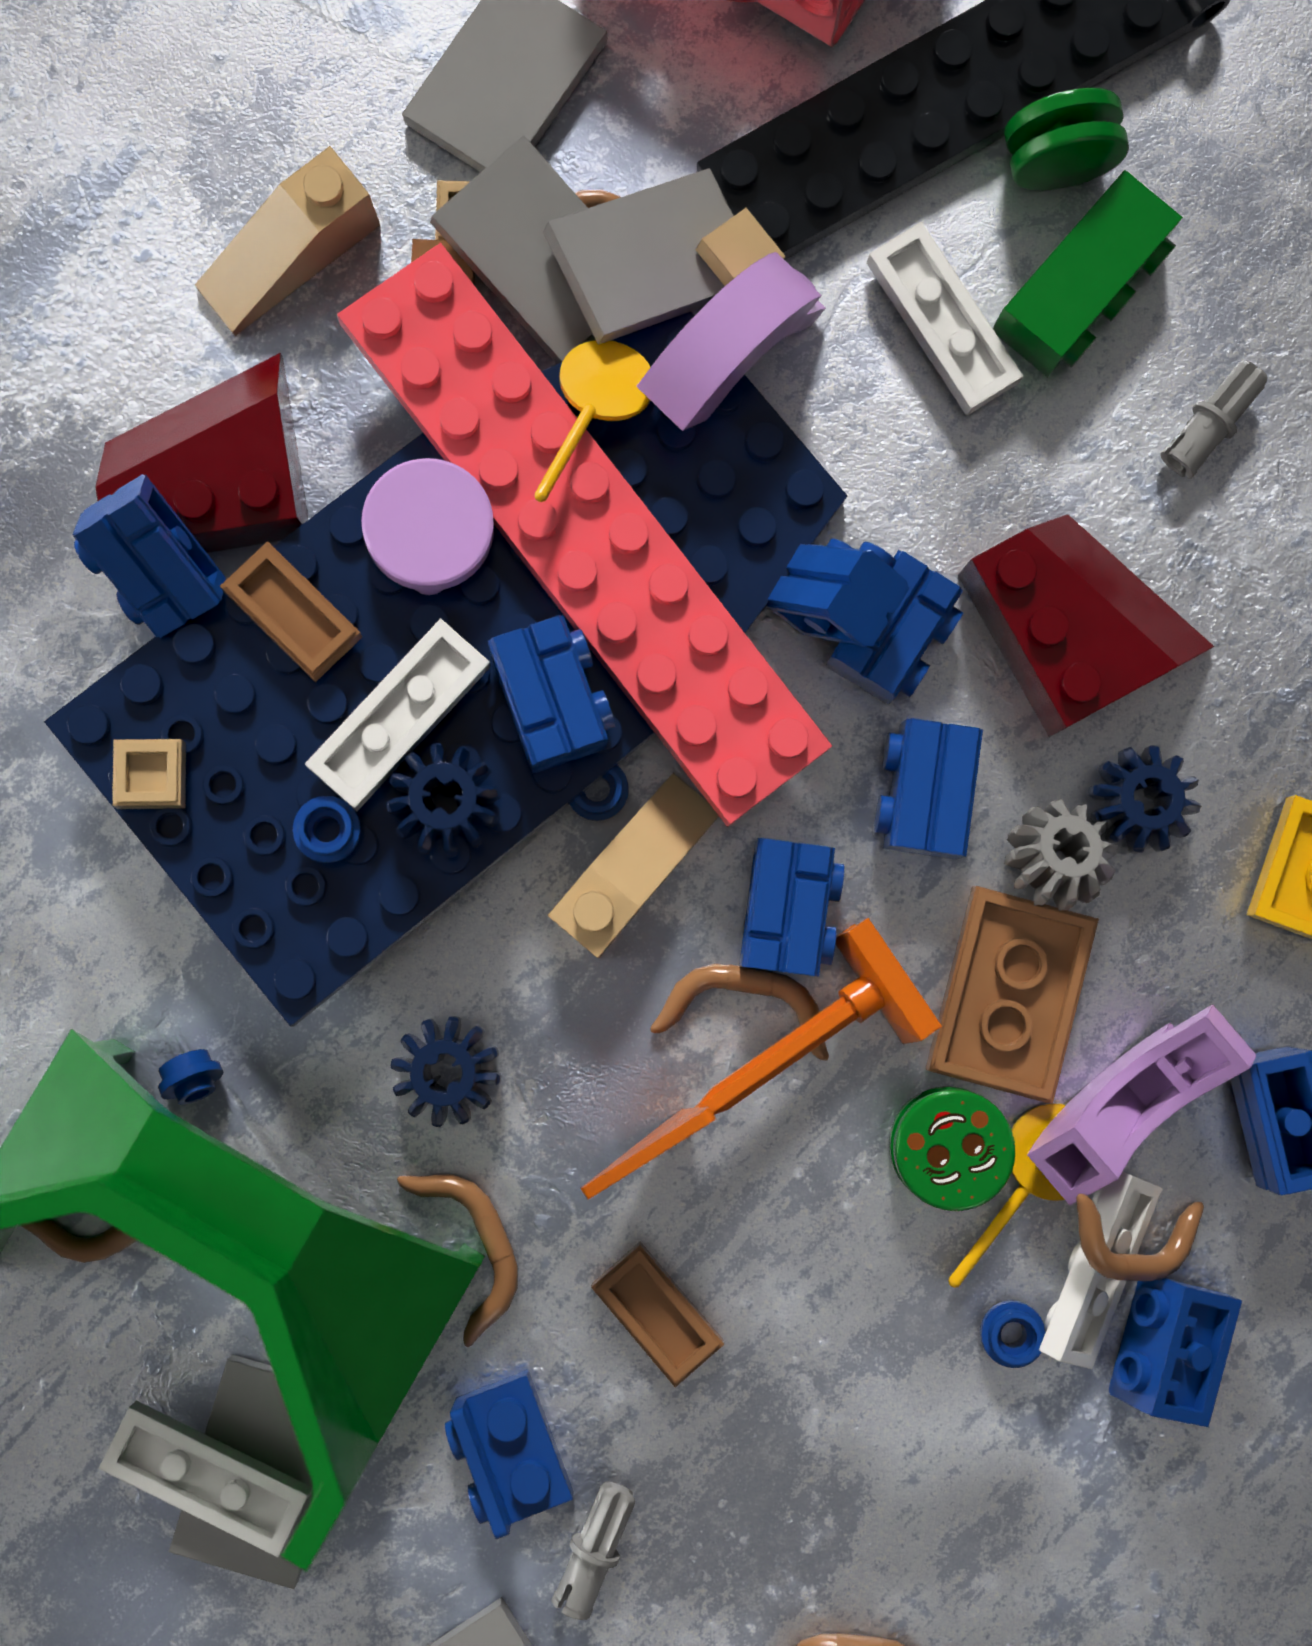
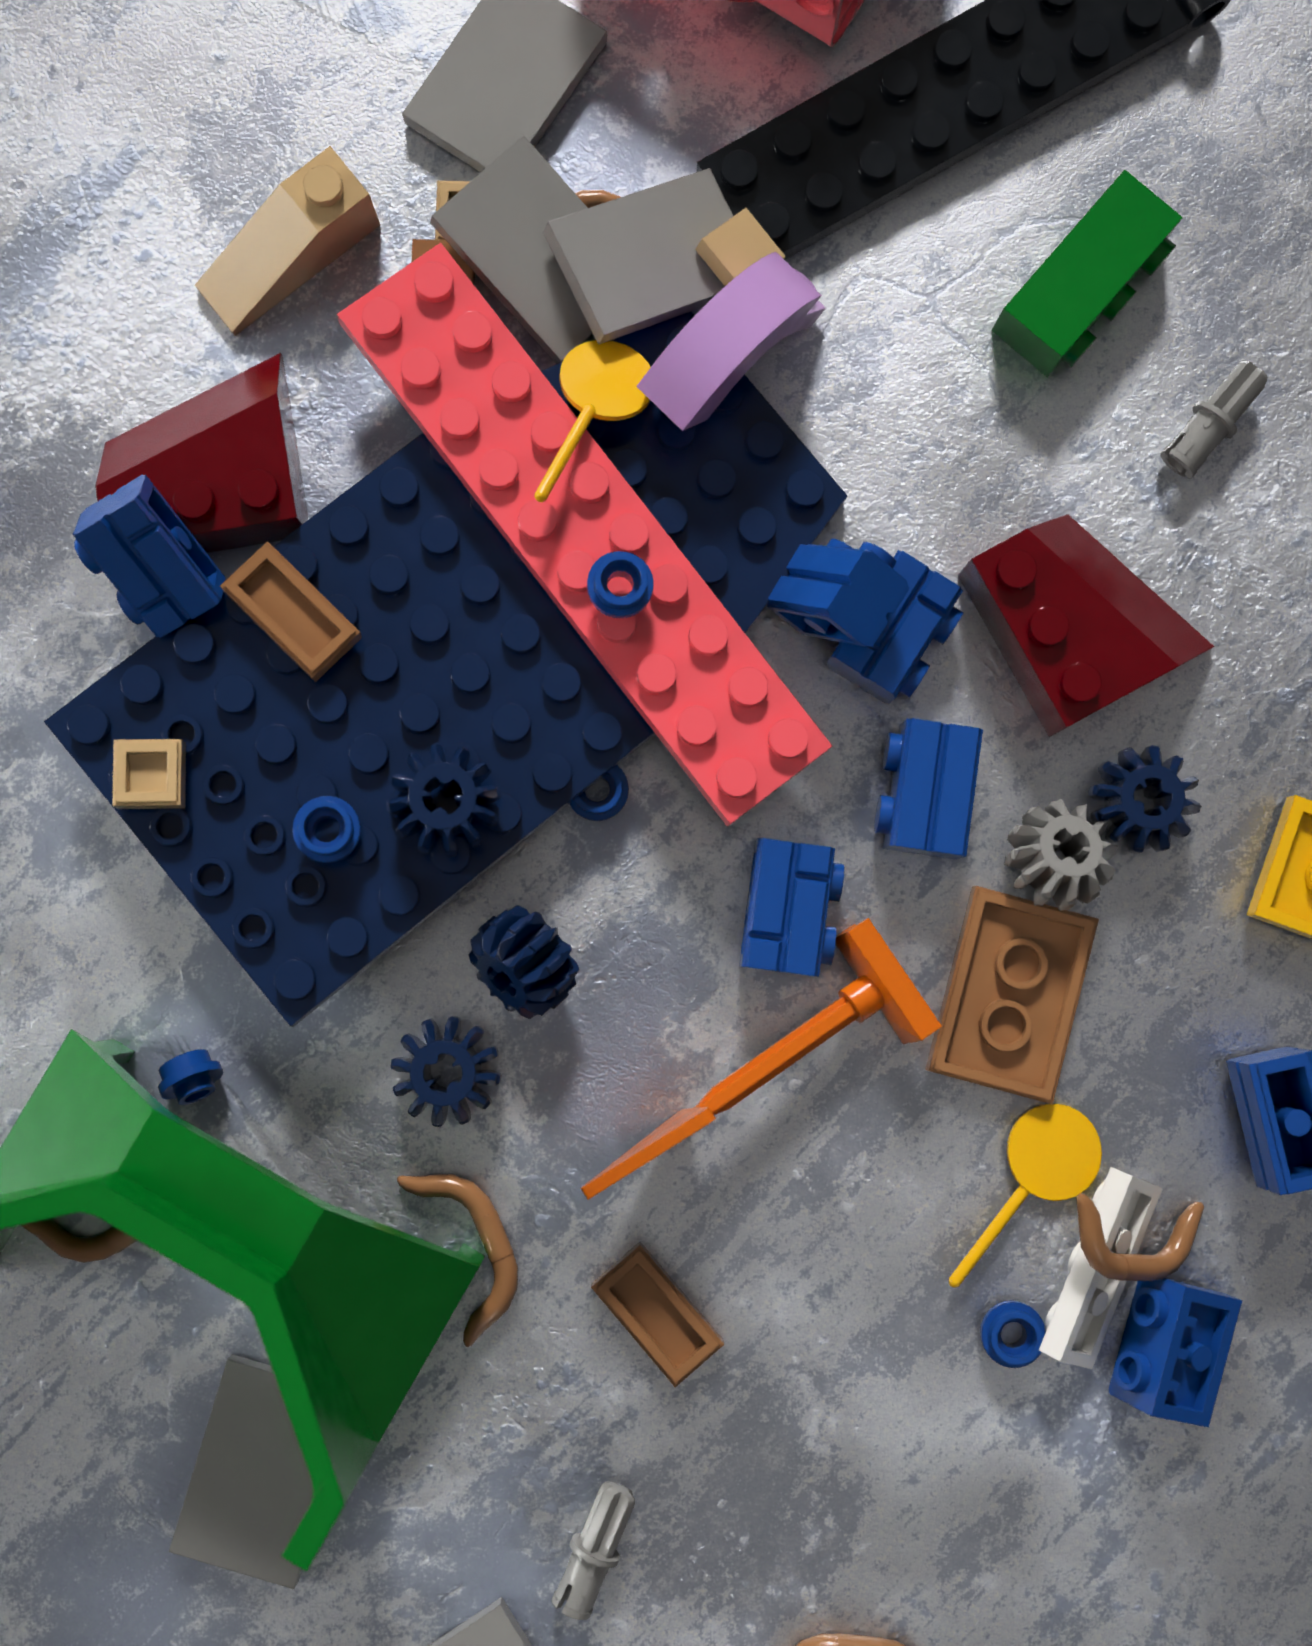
white plate [99,1400,313,1557] -> none
white plate [305,618,490,811] -> none
lavender tile [361,458,494,595] -> none
blue bracket [445,1369,574,1540] -> none
blue brick [488,615,615,774] -> none
tan slope [547,773,719,958] -> none
medium nougat animal [650,964,829,1061] -> none
white plate [866,221,1023,416] -> none
green head [889,1086,1015,1211] -> none
green head [1004,88,1129,191] -> none
lavender arch [1027,1004,1257,1205] -> none
none -> dark blue gear [468,905,579,1019]
none -> blue plate [587,551,653,618]

